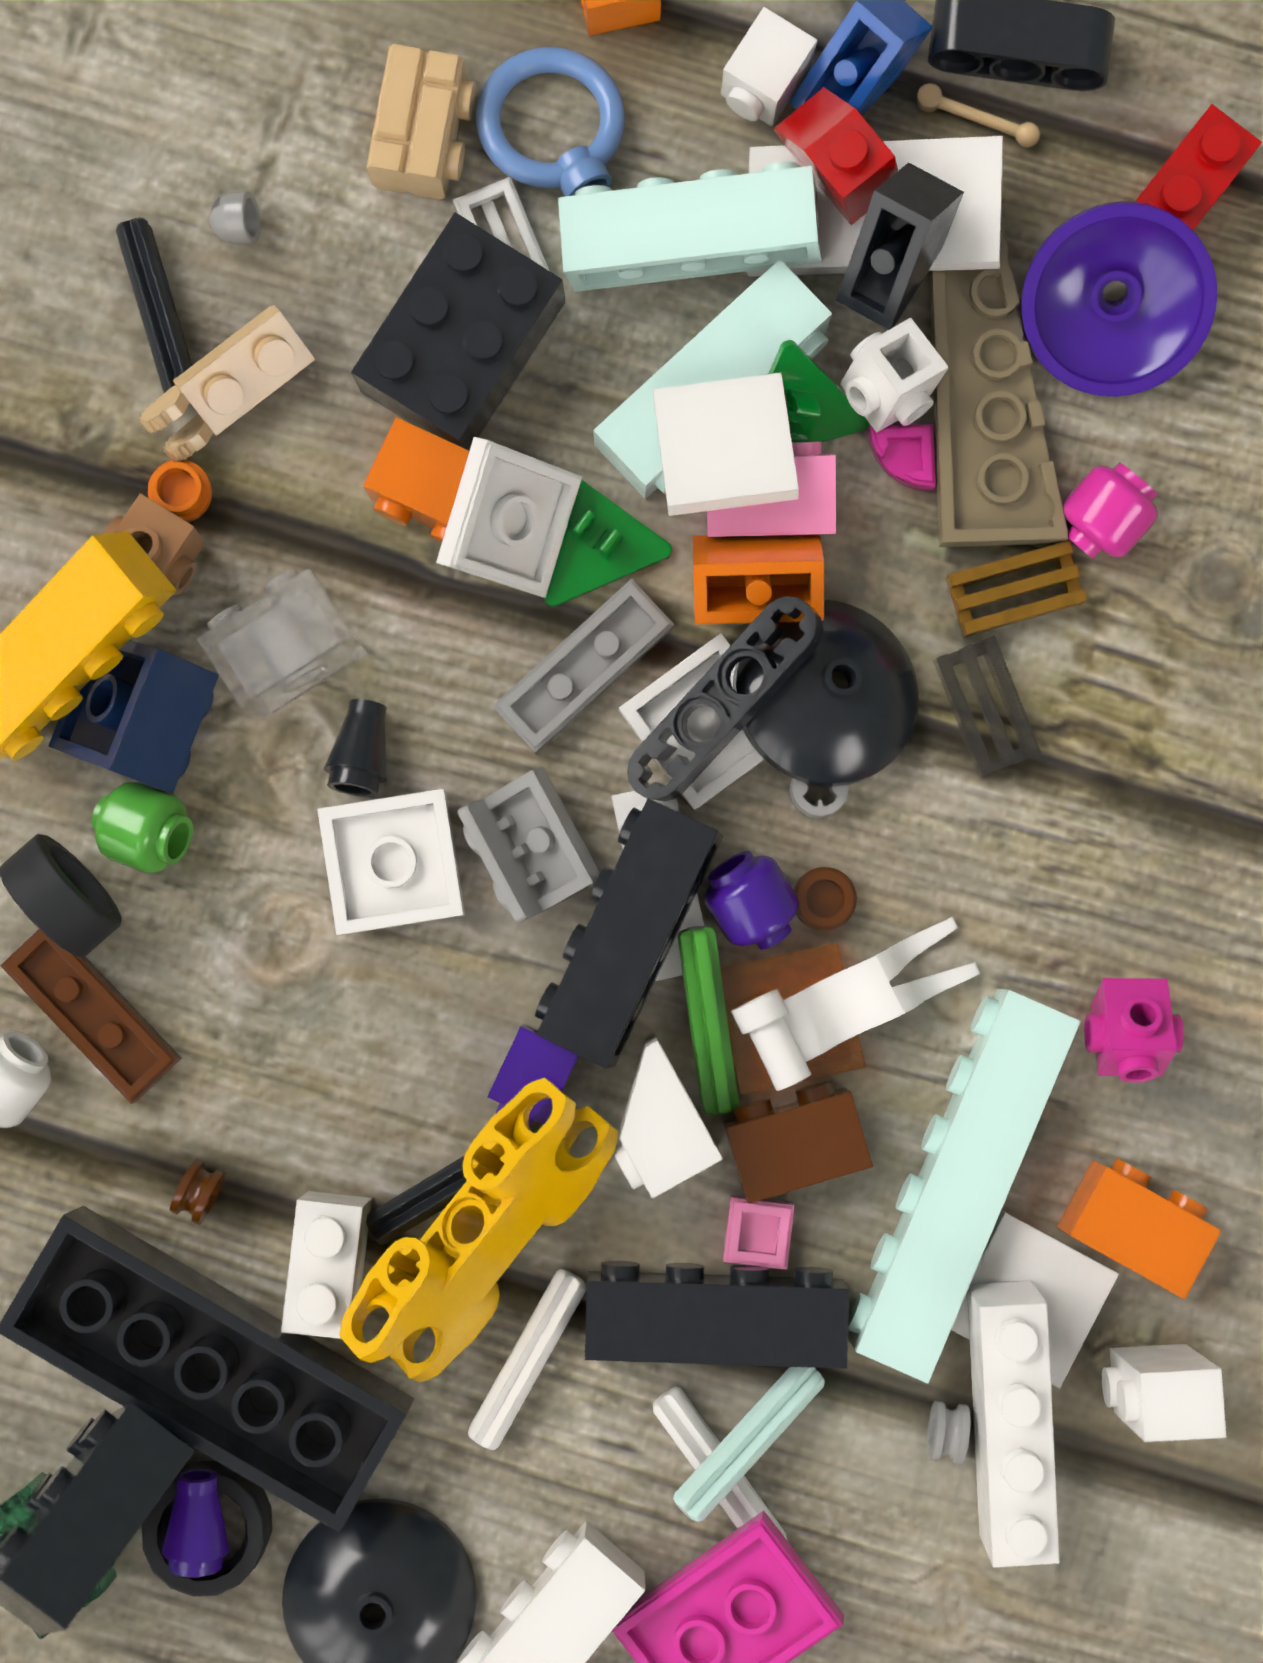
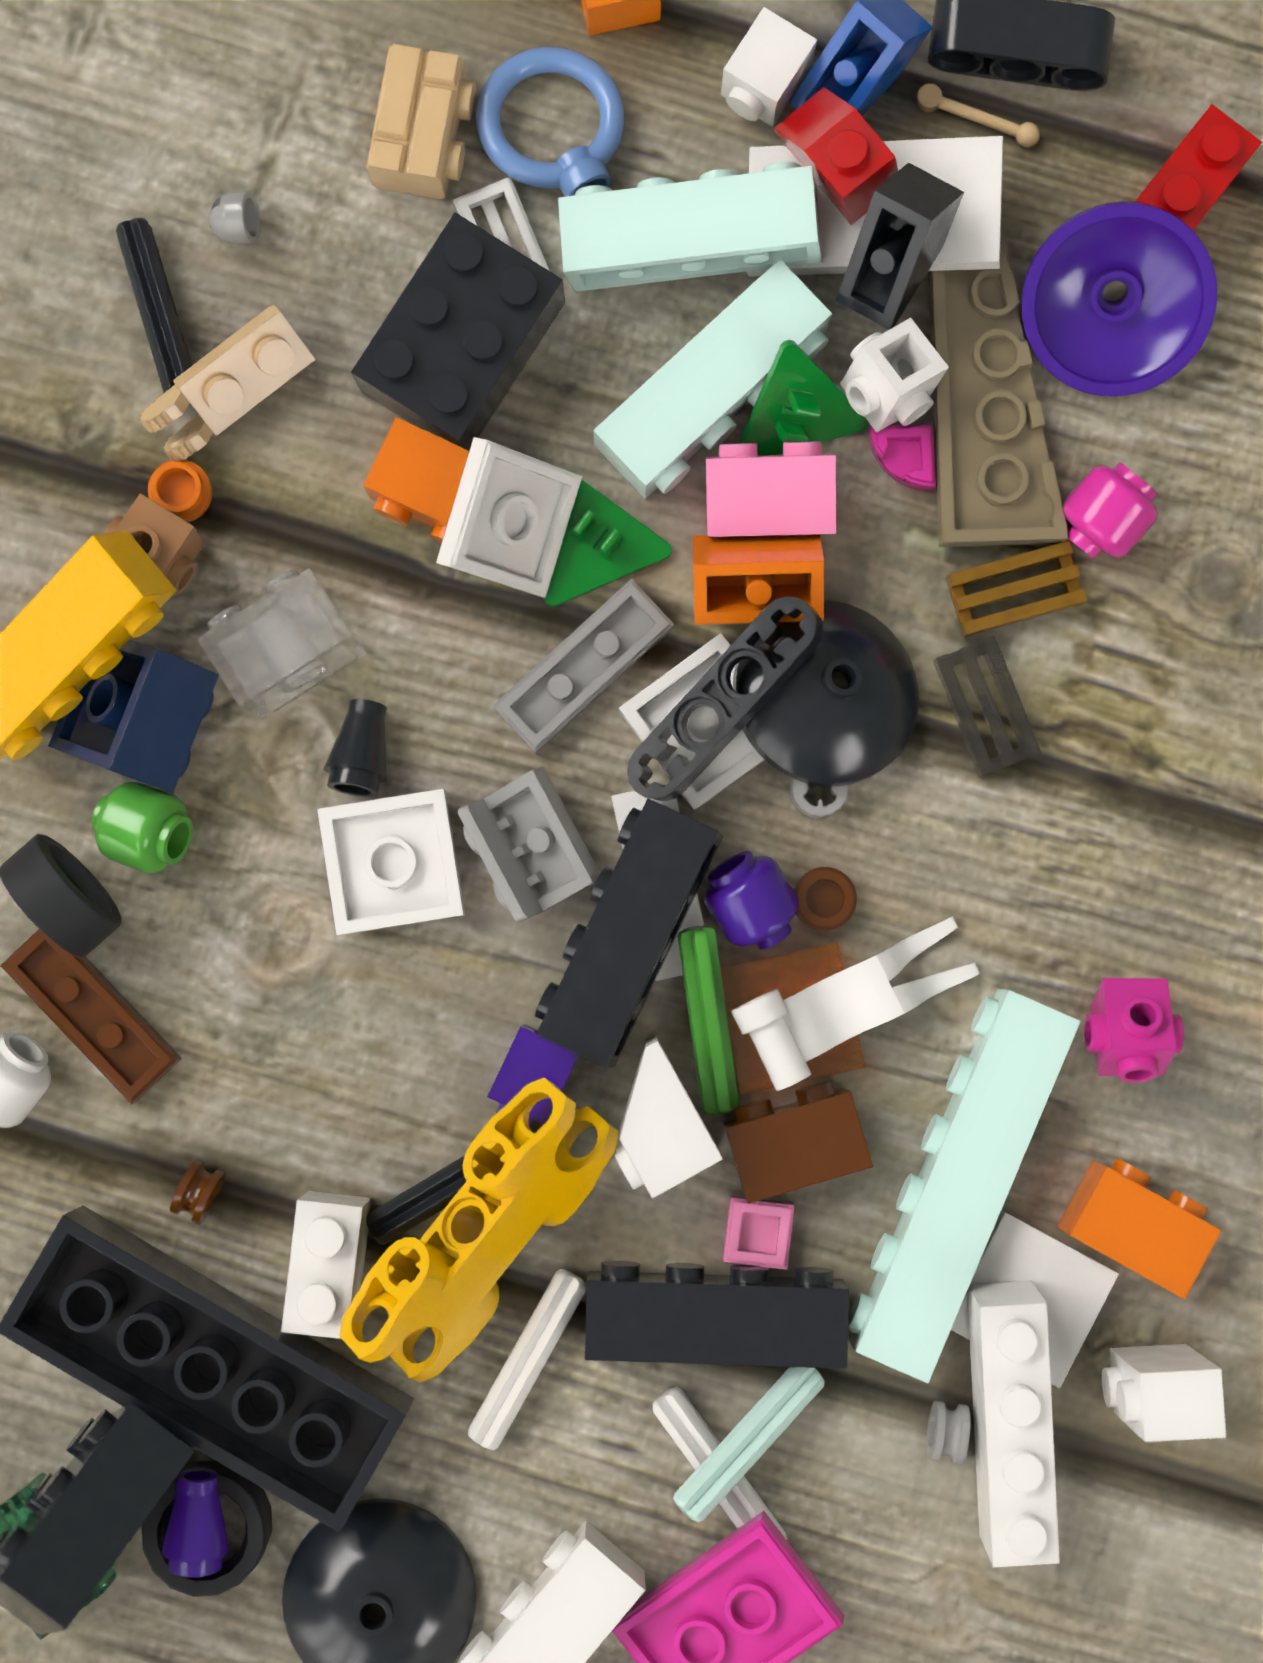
white tile [653,373,799,516] -> none

